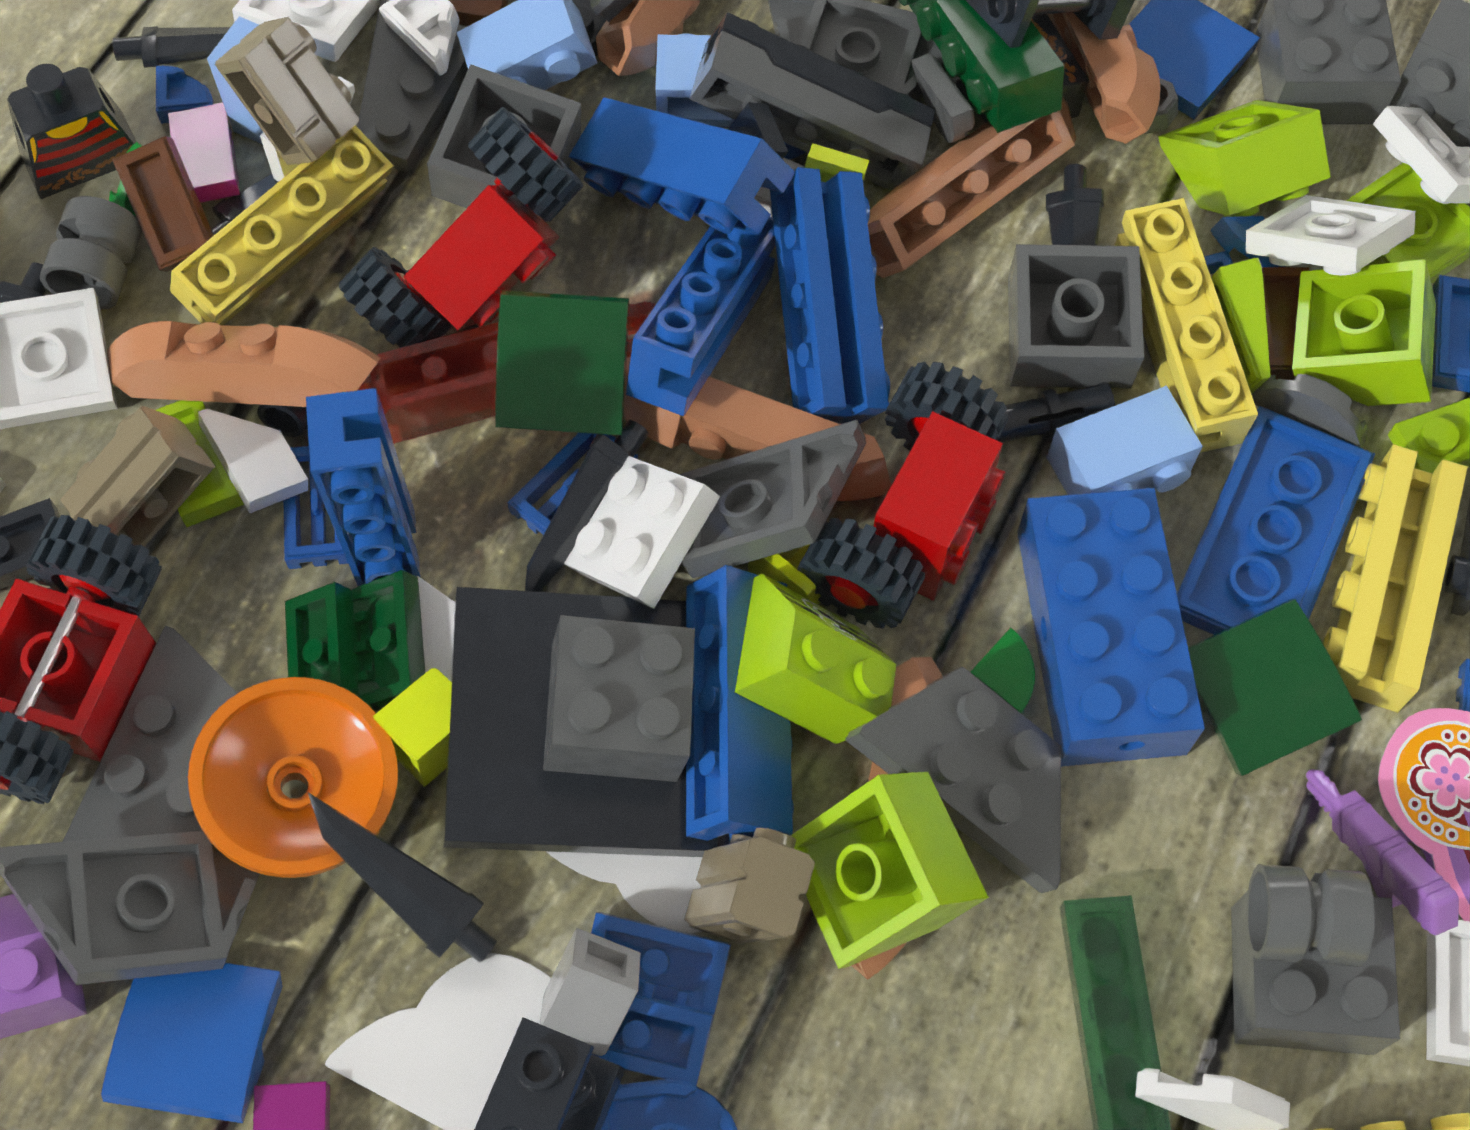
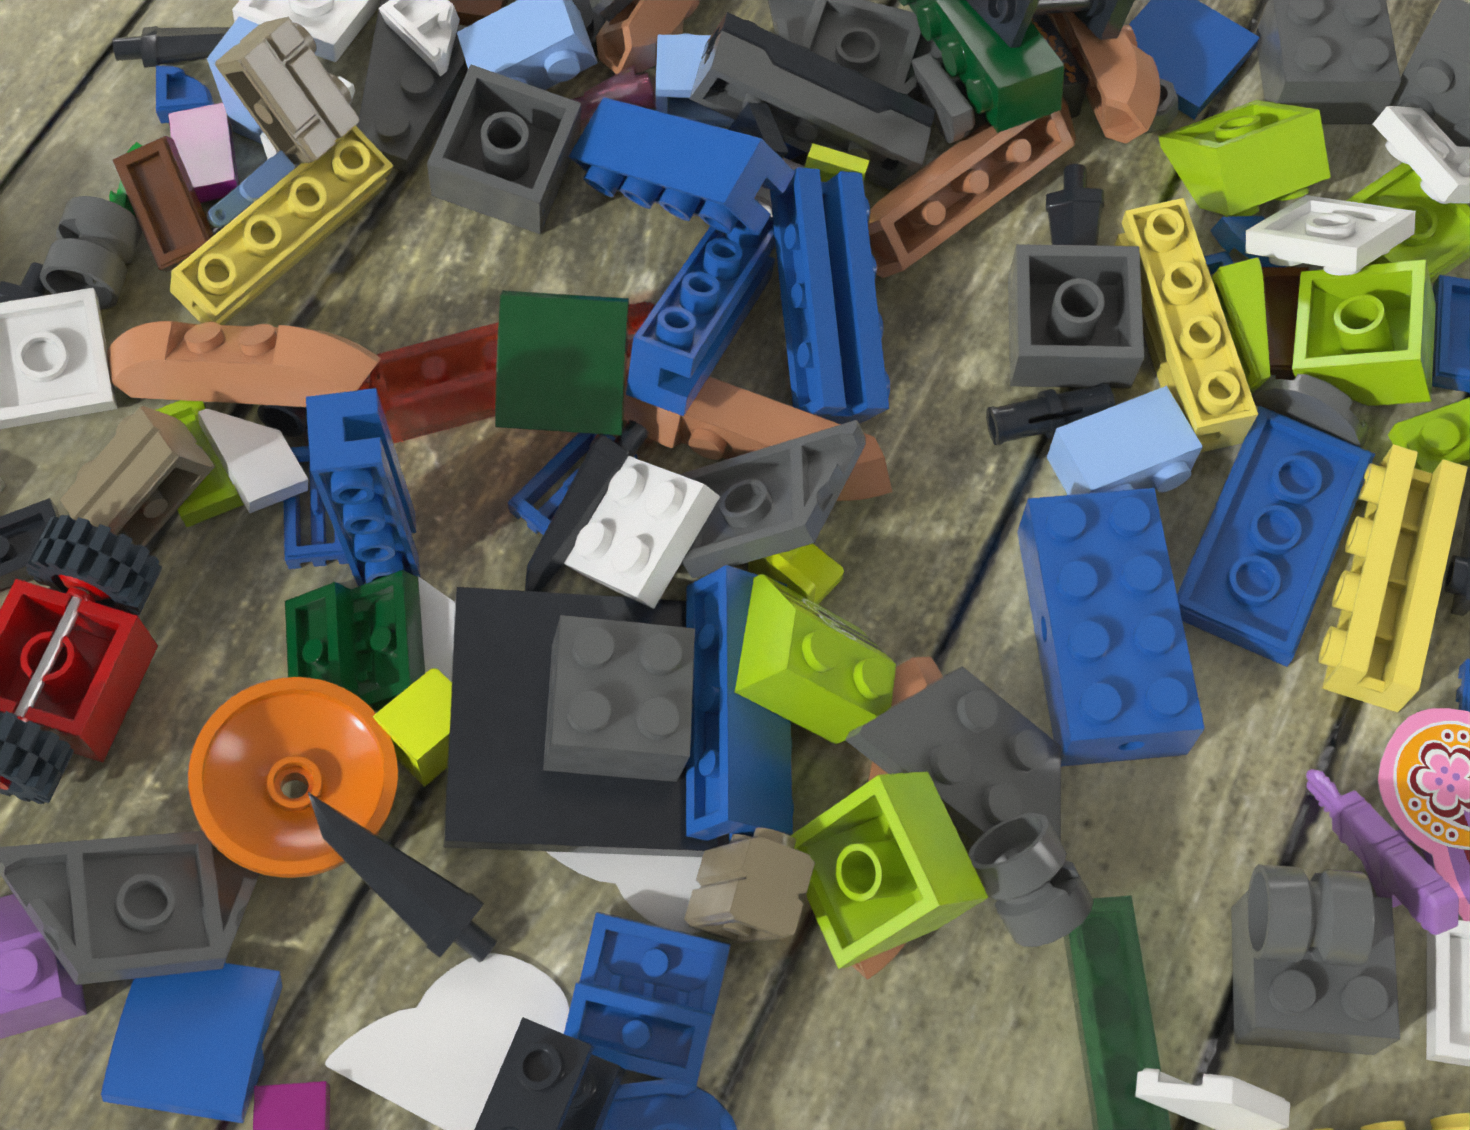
black torso [7,64,136,199] -> none
dark grey wing [62,626,238,842] -> none
brick [339,107,584,359] -> none
light grey panel [540,927,640,1056] -> none
brick [797,362,1008,629] -> none
green tile [970,627,1035,715] -> none
dark green slope [1188,599,1362,776] -> none
none -> medium blue piece [207,150,296,228]
none -> clear pink cone [571,64,656,120]
none -> dark grey wheel [968,812,1094,947]

